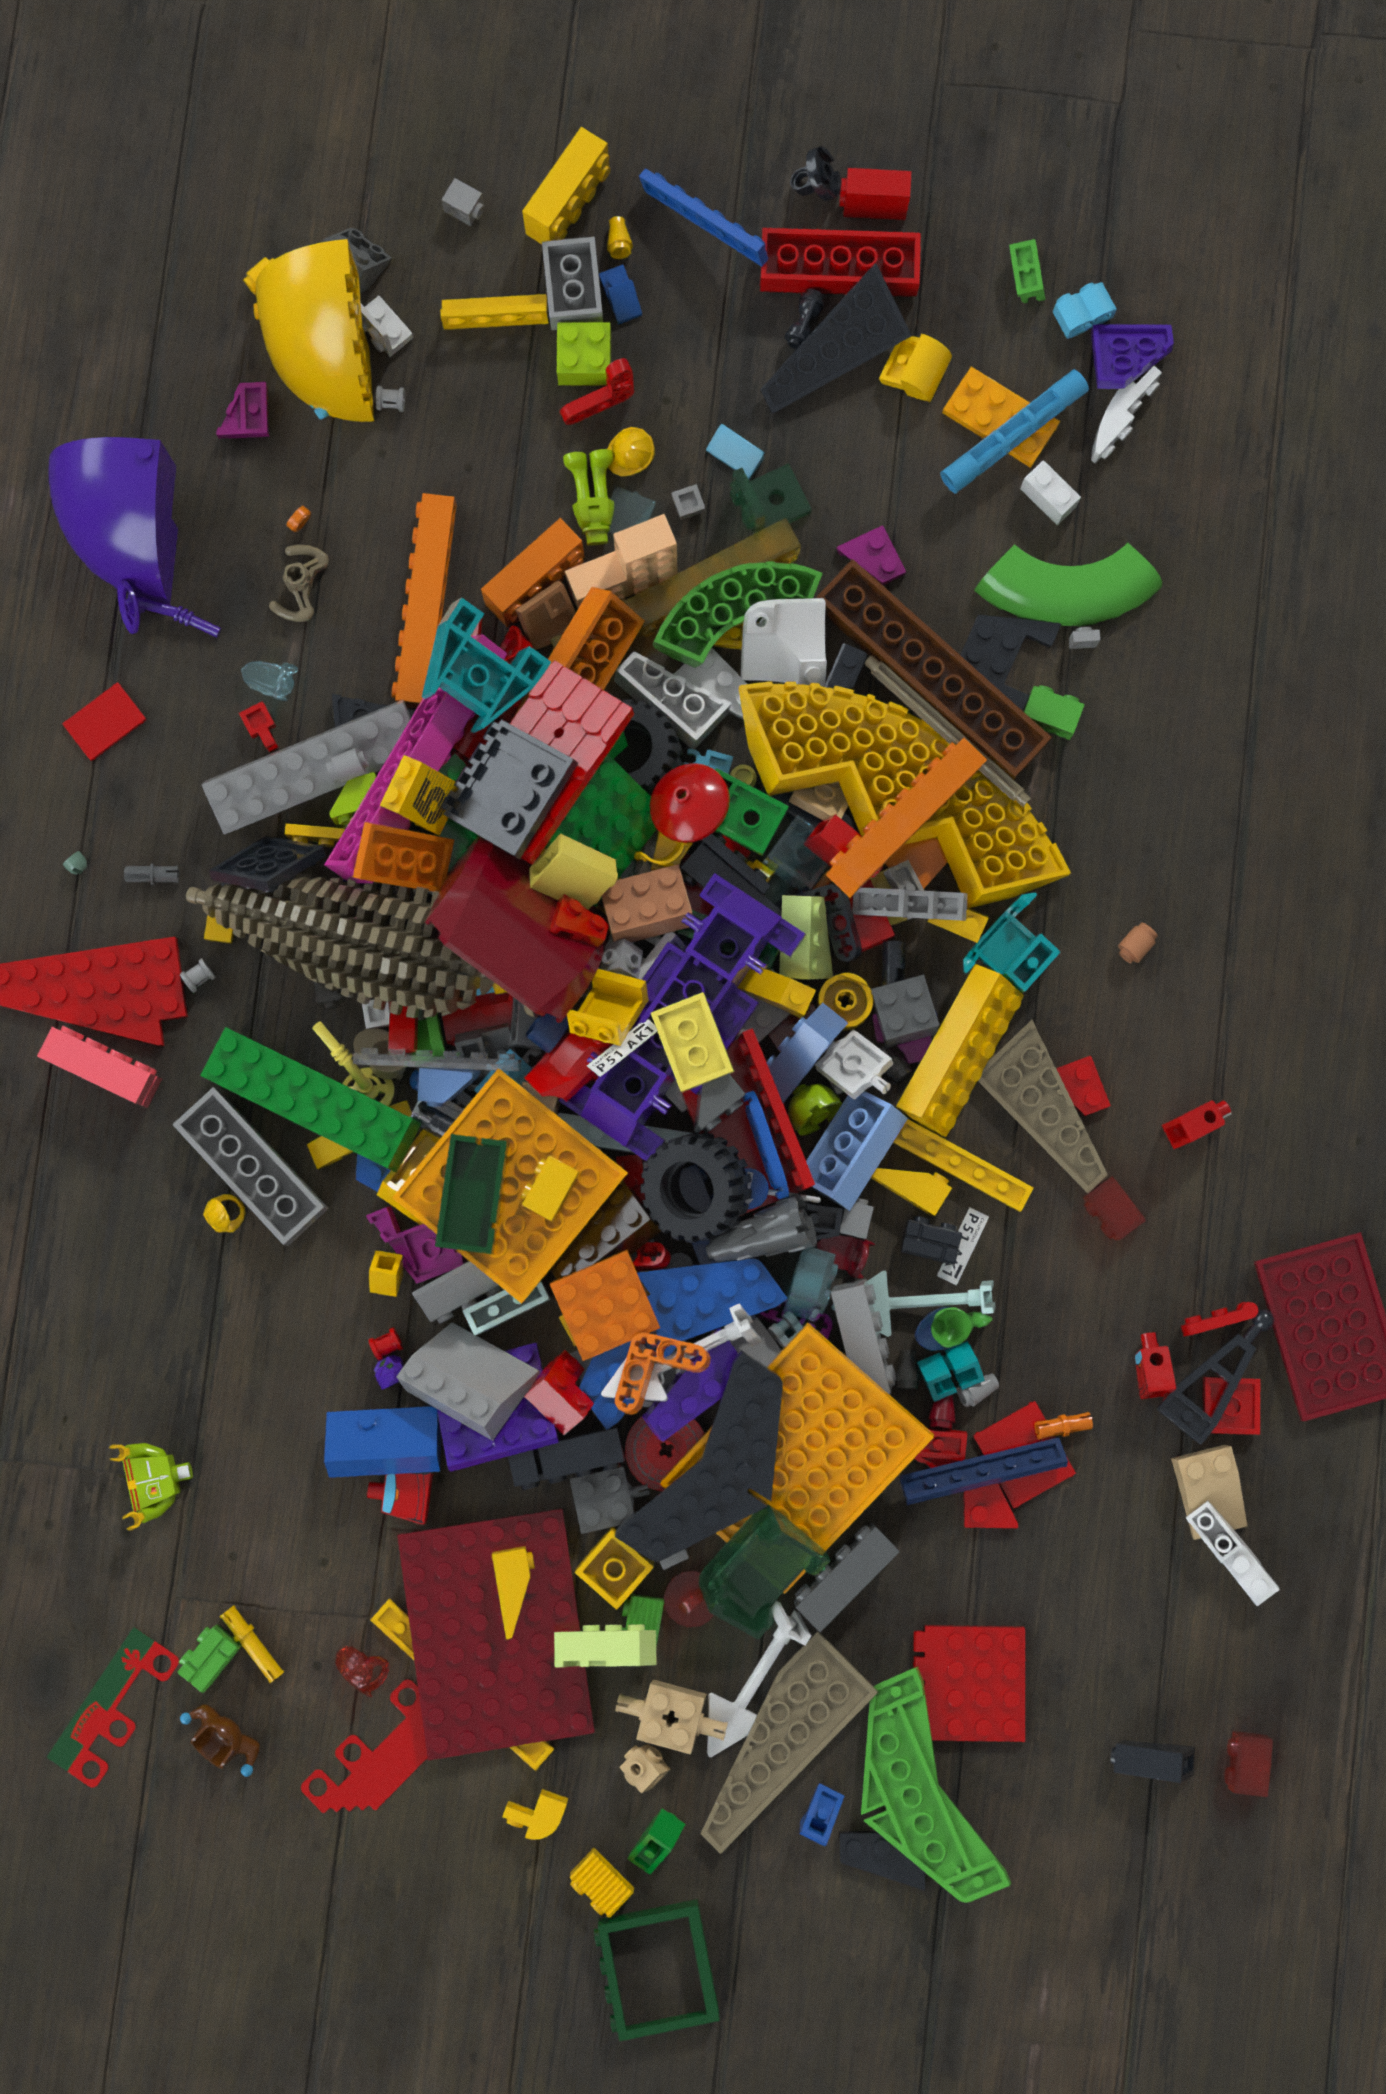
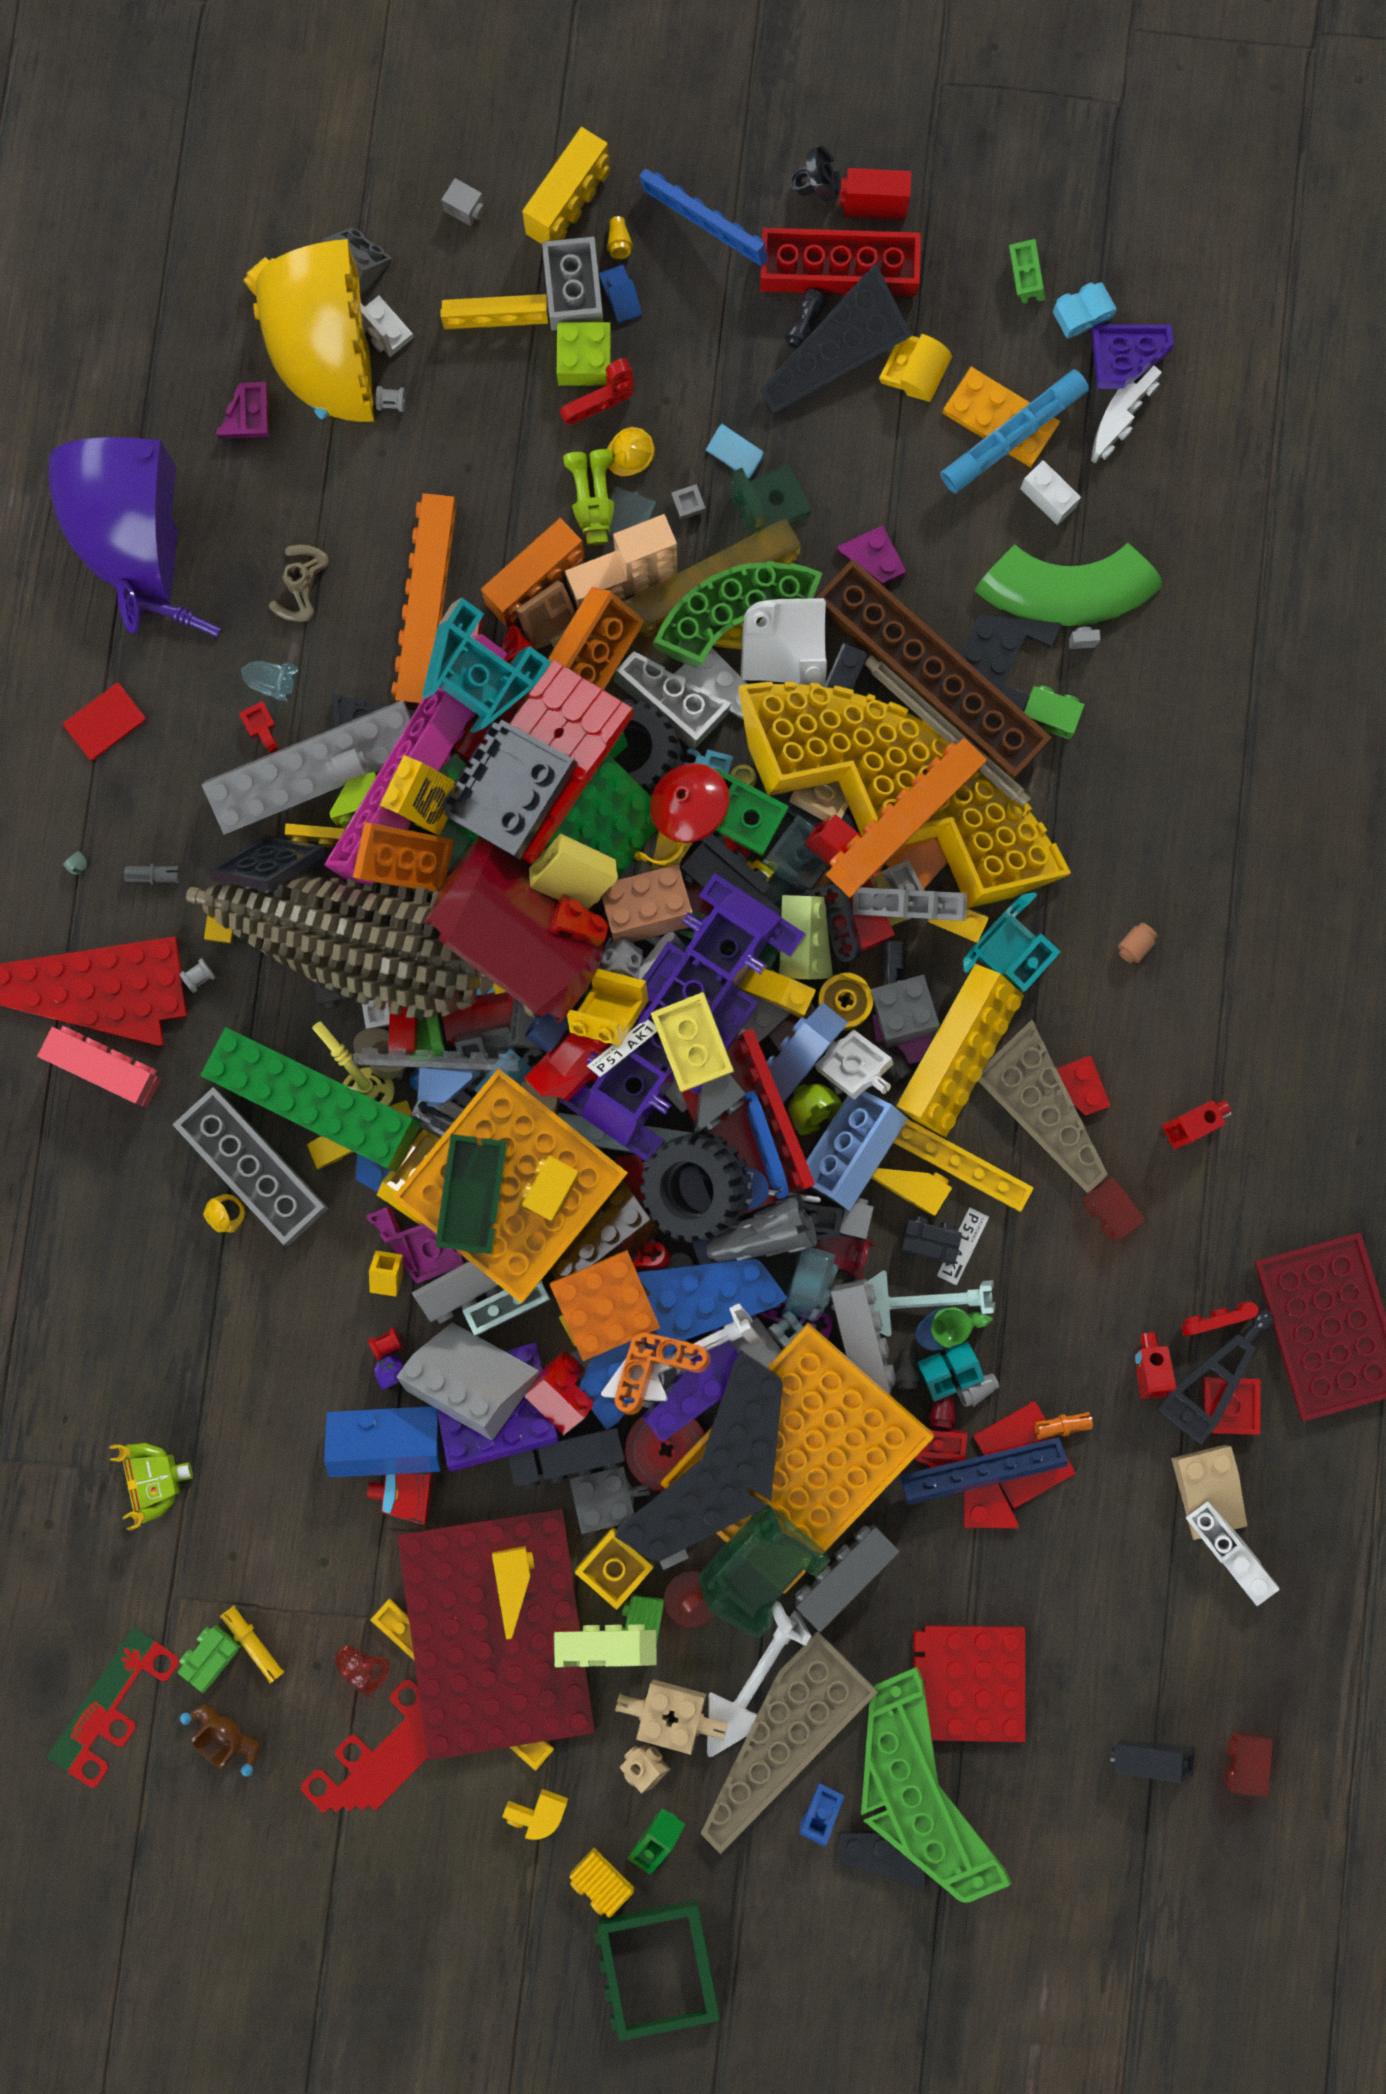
orange tile [286,506,311,532] -> none

